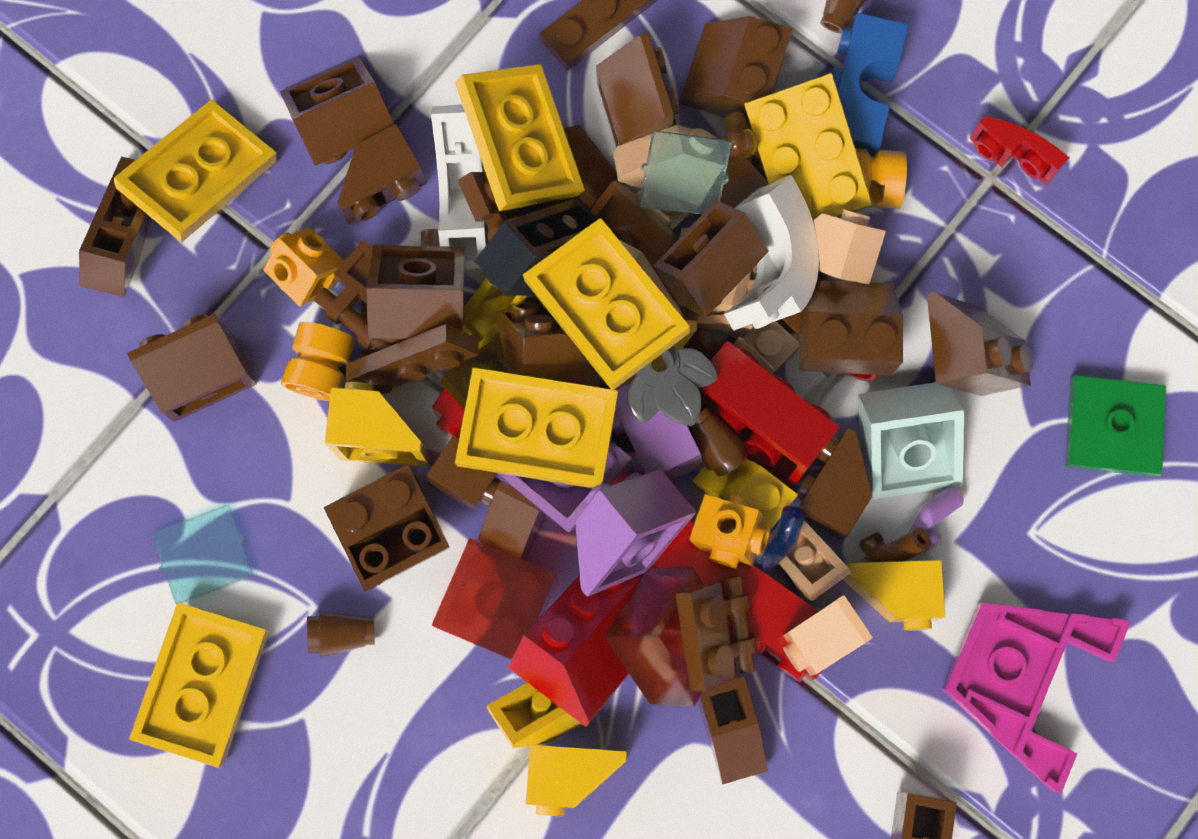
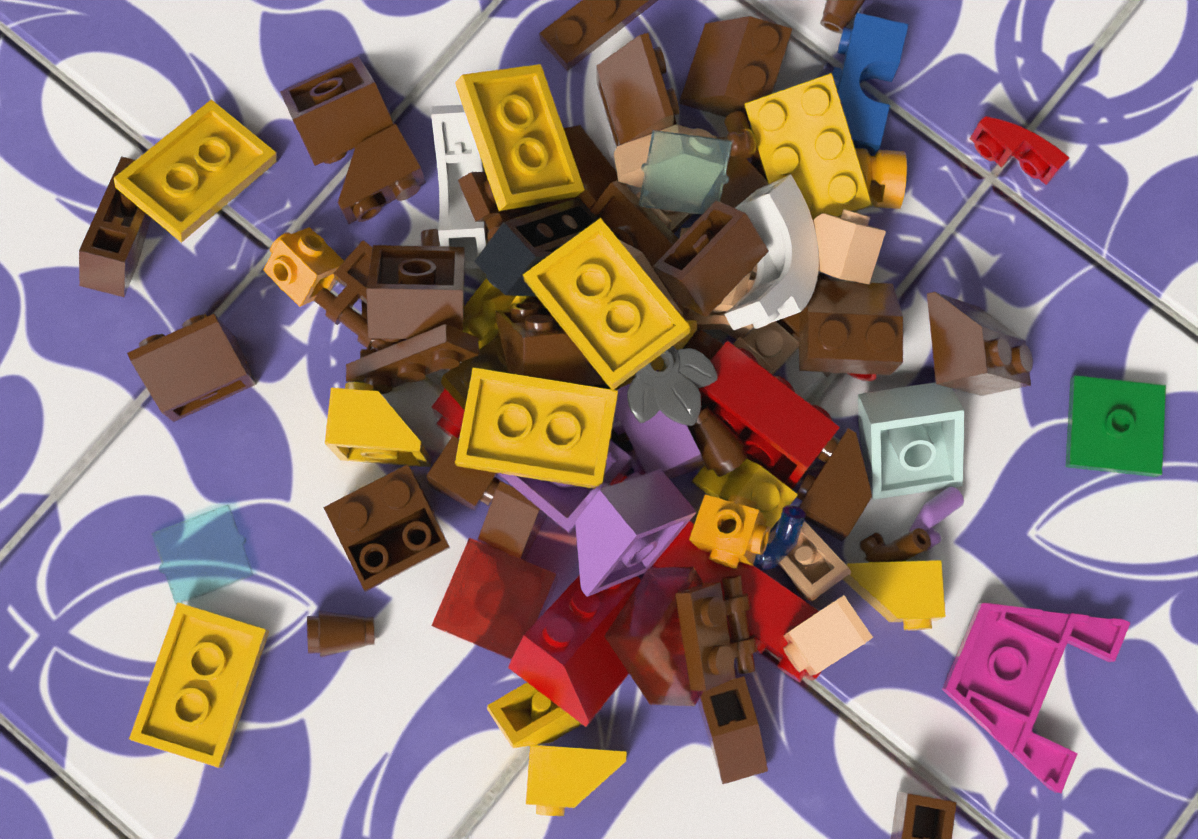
light orange wheel [281,322,356,401] -> none

